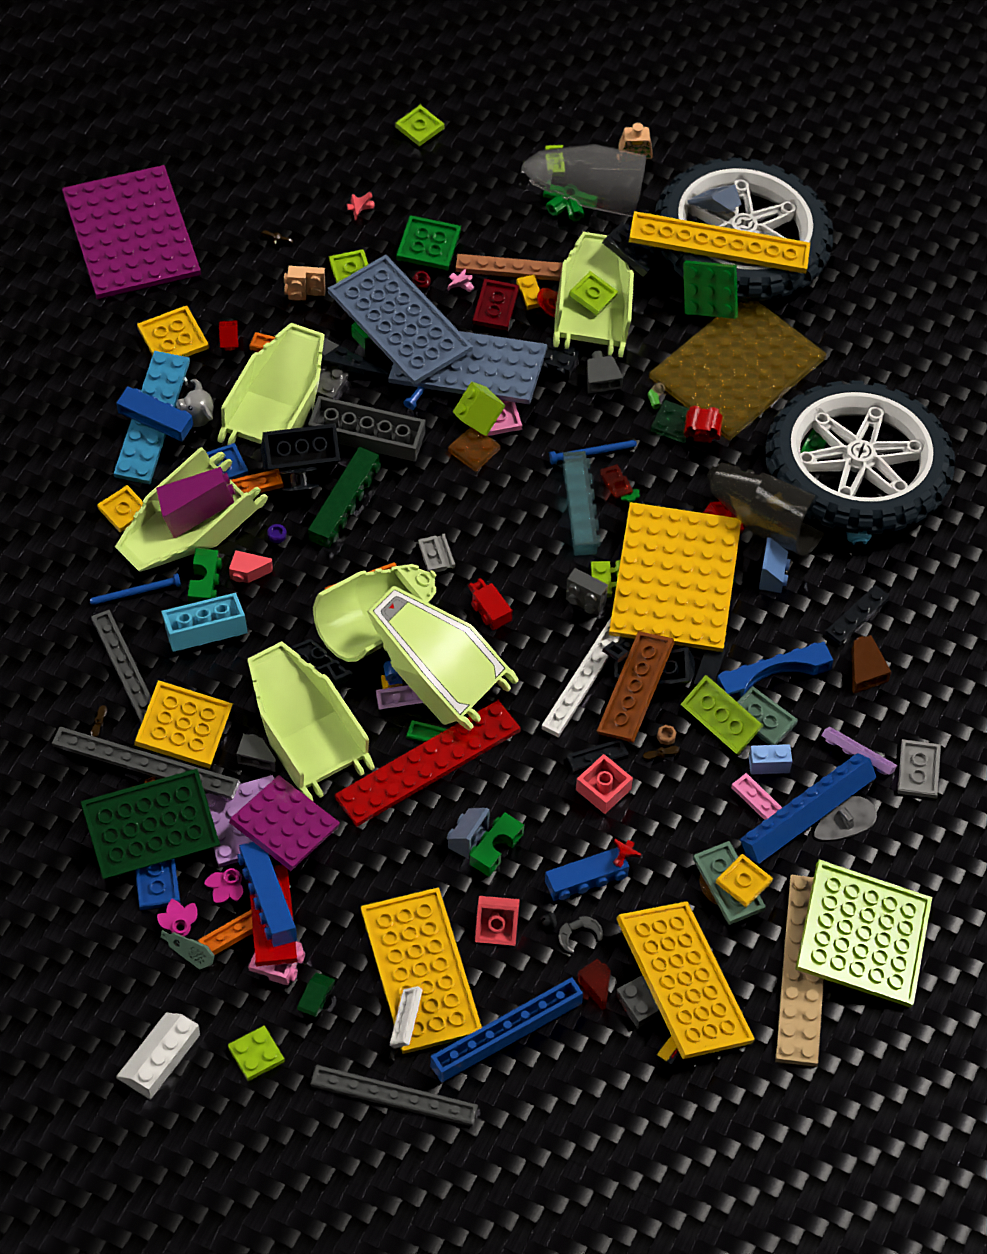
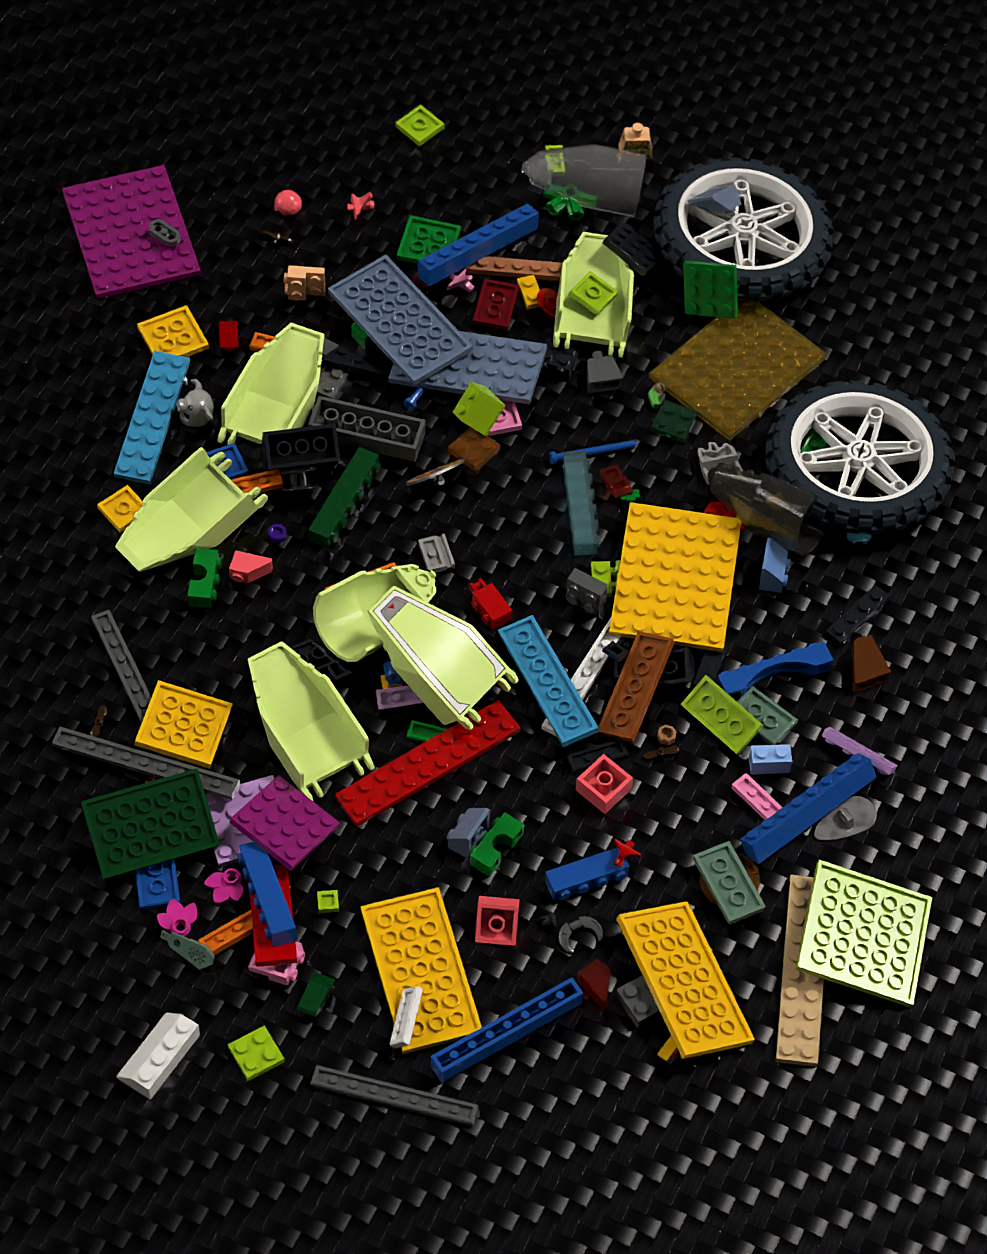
blue bar [90,574,181,605] -> none
blue brick [116,386,193,442] -> none
magenta slope [156,467,236,538] -> none
medium azure slope [161,593,248,652] -> none
dark grey slope [237,734,277,772] -> none
lime plate [329,249,368,283] -> none
yellow plate [629,211,810,274] -> none
red brick [684,406,723,443] -> none
yellow plate [715,854,773,908] -> none
light grey tile [897,739,941,799] -> none
none -> dark grey plate [149,219,180,247]
none -> coral hair [274,190,302,216]
none -> lime plate [317,890,339,913]
none -> shield [406,459,465,486]
none -> blue brick [417,204,539,286]
none -> dark azure plate [498,615,599,747]
none -> light grey plate [698,442,743,485]

